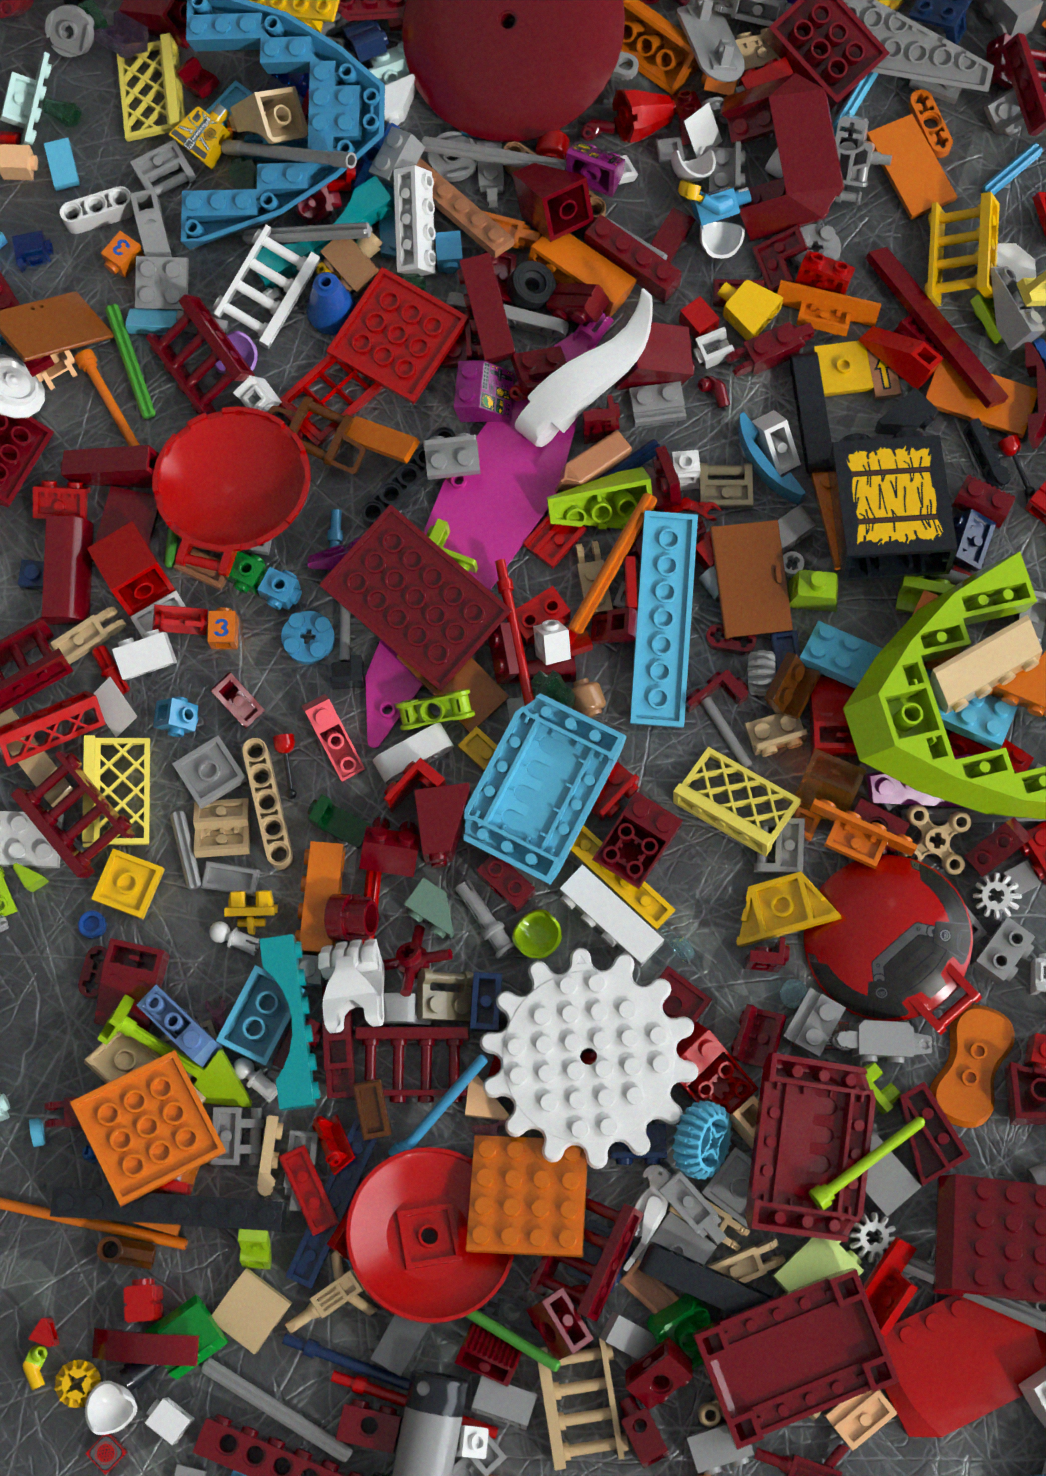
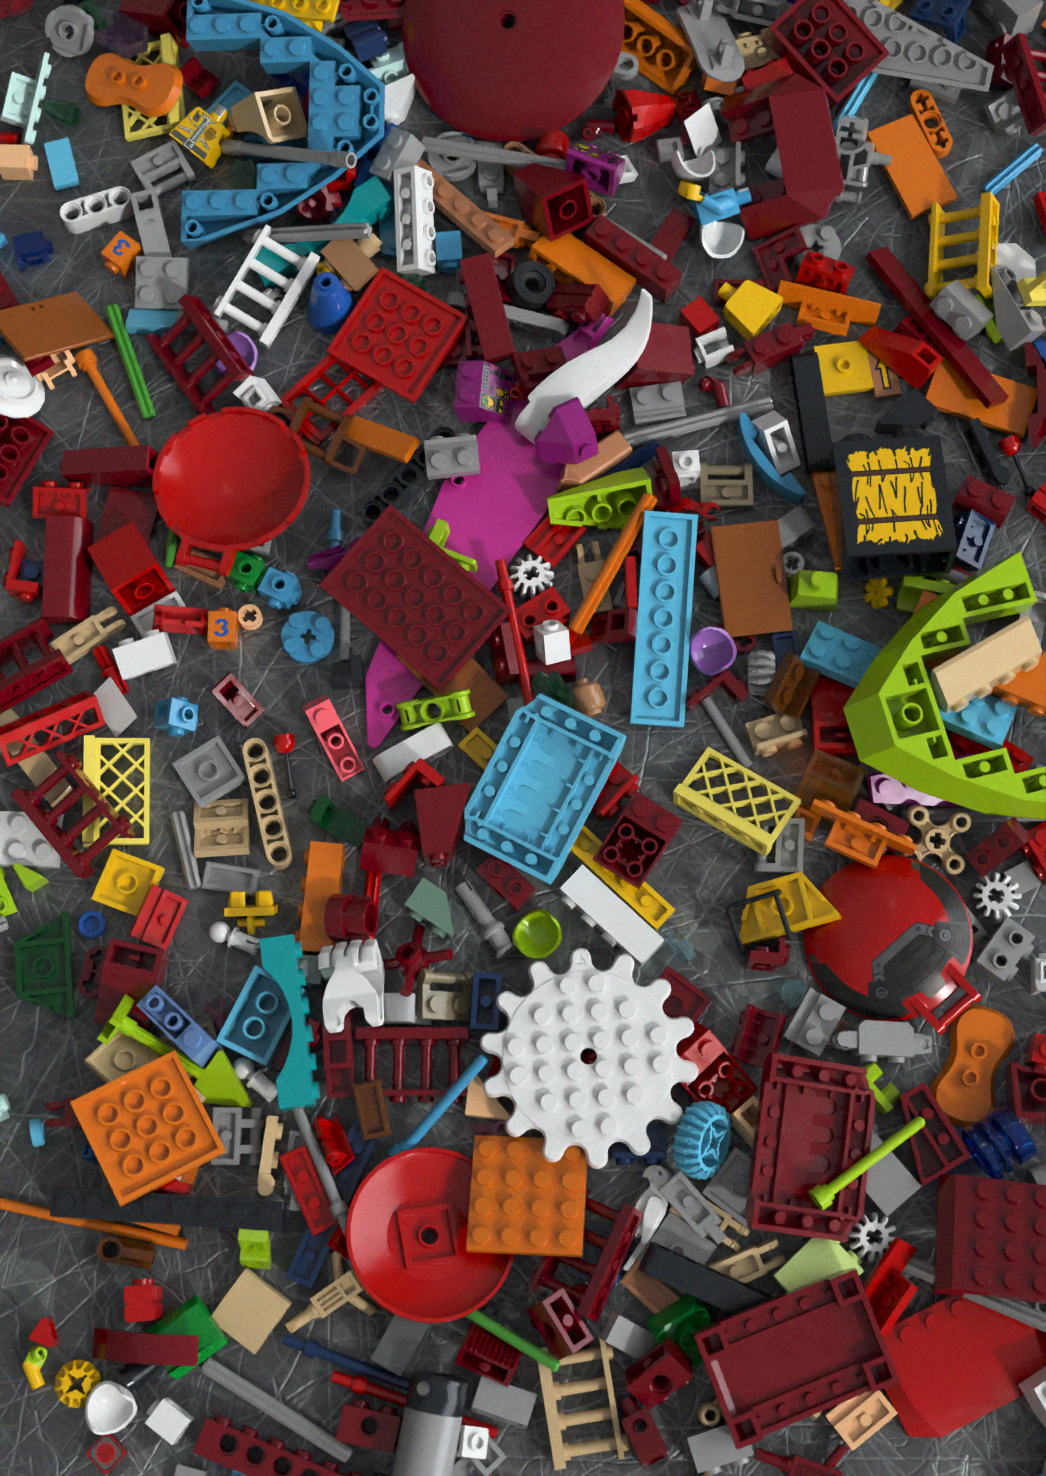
none -> red bracket [3,539,43,603]
none -> dark green wing [14,911,76,1018]
none -> orange plate [85,53,183,117]
none -> red plate [128,884,189,951]
none -> light nougat bush [237,604,263,631]
none -> light grey bar [292,1108,349,1237]
none -> white gear [509,554,554,599]
none -> magenta slope [534,397,599,465]
none -> light grey axle [623,396,773,447]
none -> medium lavender helmet [689,627,737,675]
none -> black piece [726,889,796,956]
none -> yellow plant [864,578,893,609]
none -> light grey brick [929,280,994,341]
none -> clear blue wheel [961,1104,1037,1179]

